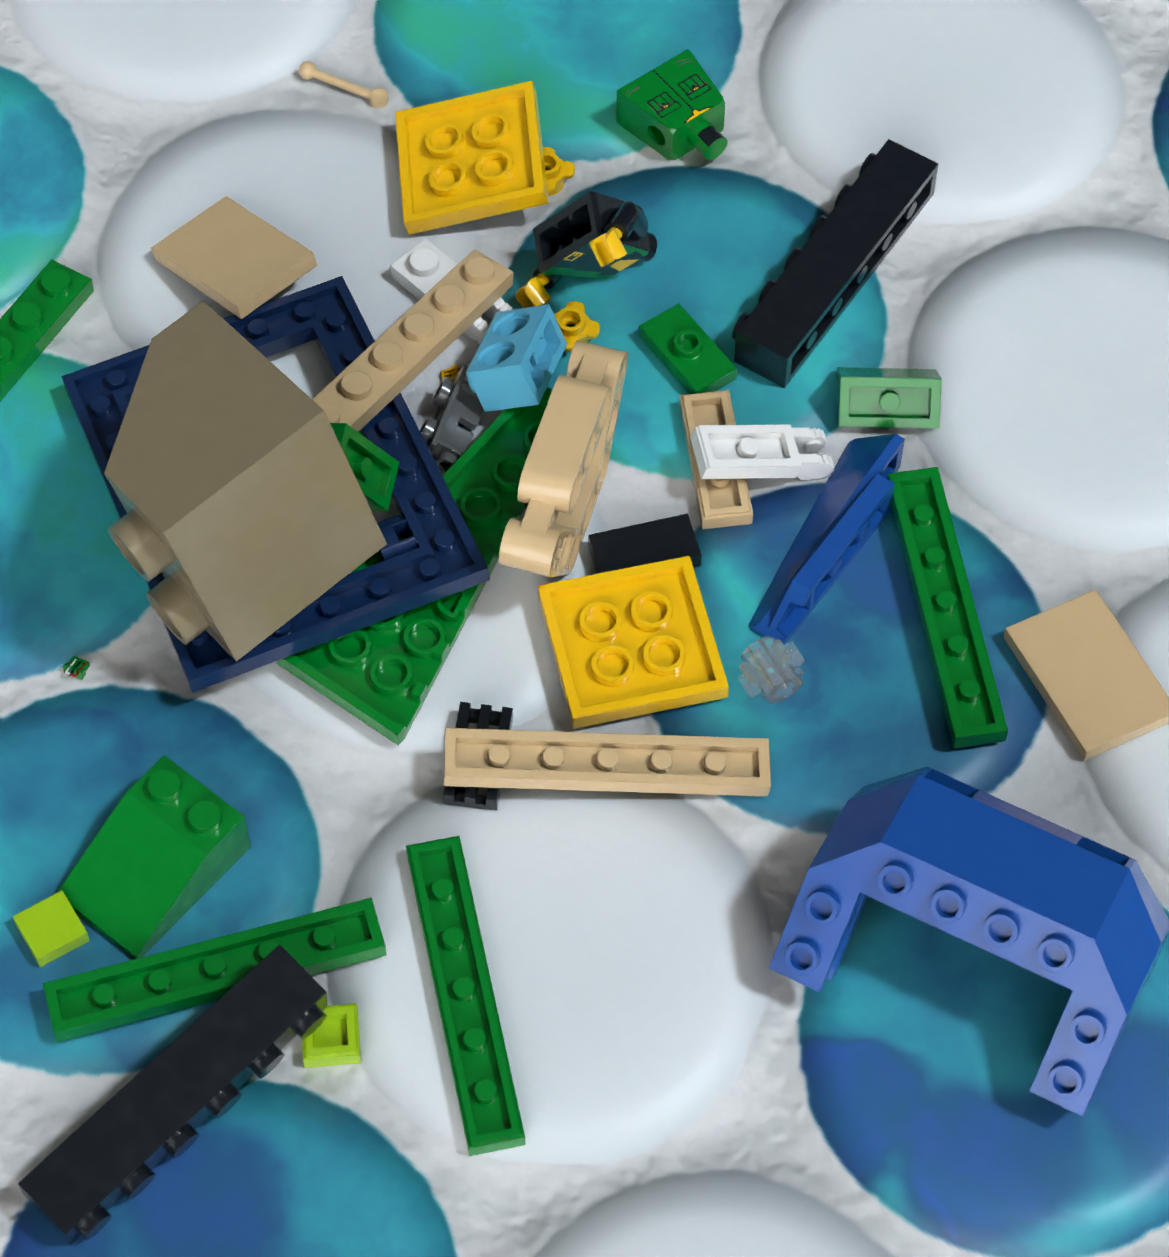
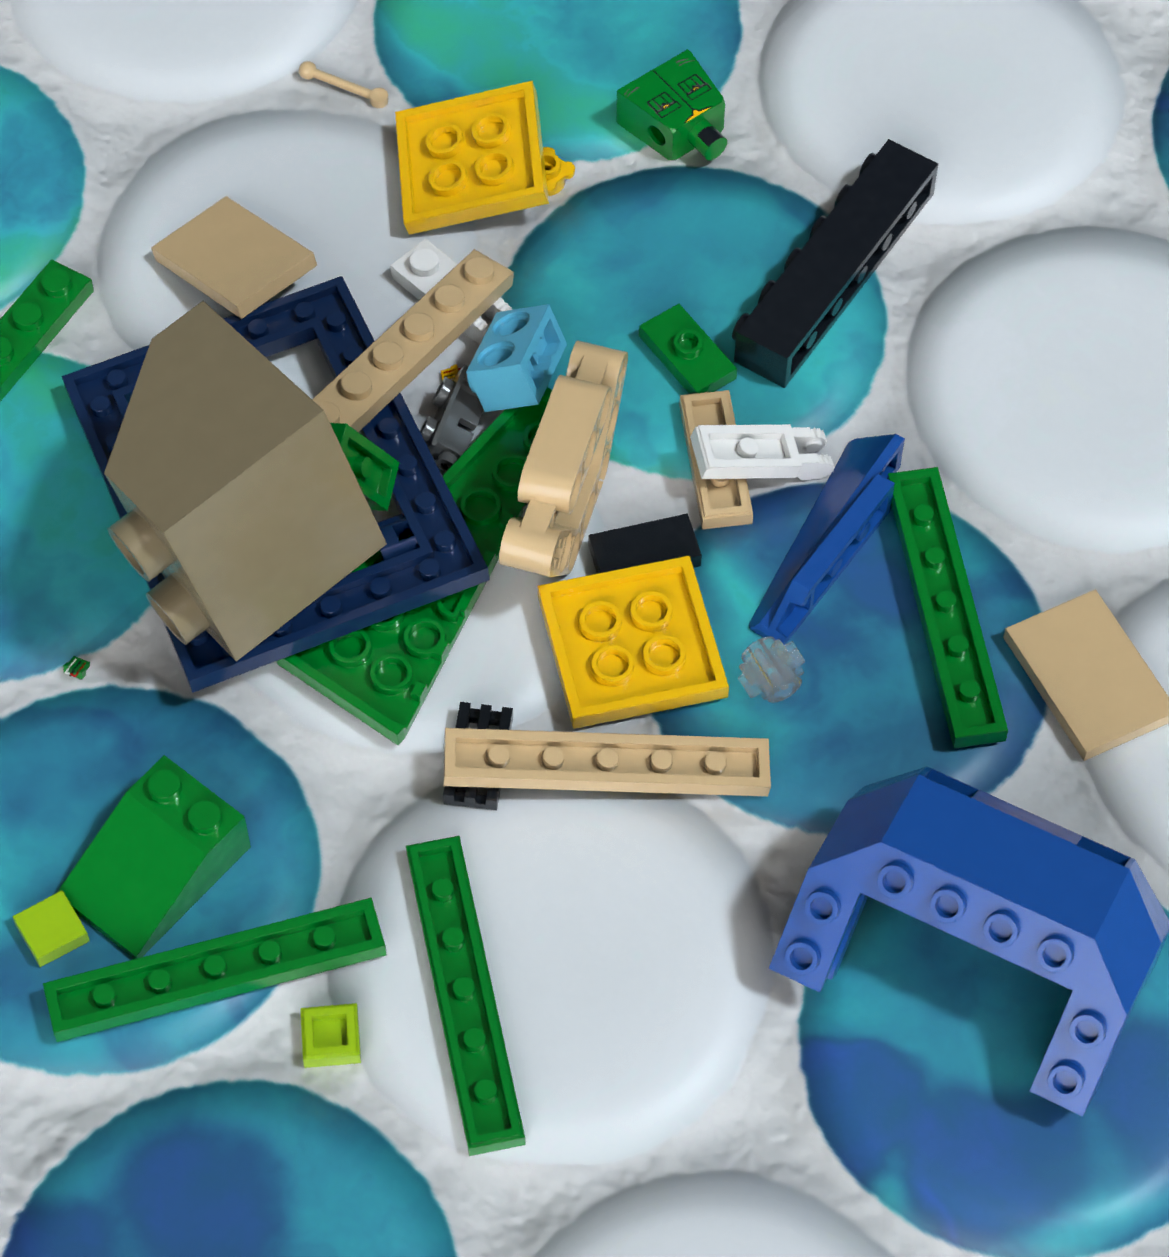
black brick [18,944,327,1245] -> none
black torso [515,191,657,308] -> none
yellow plate [553,301,600,352] -> none
panel [836,367,942,428] -> none

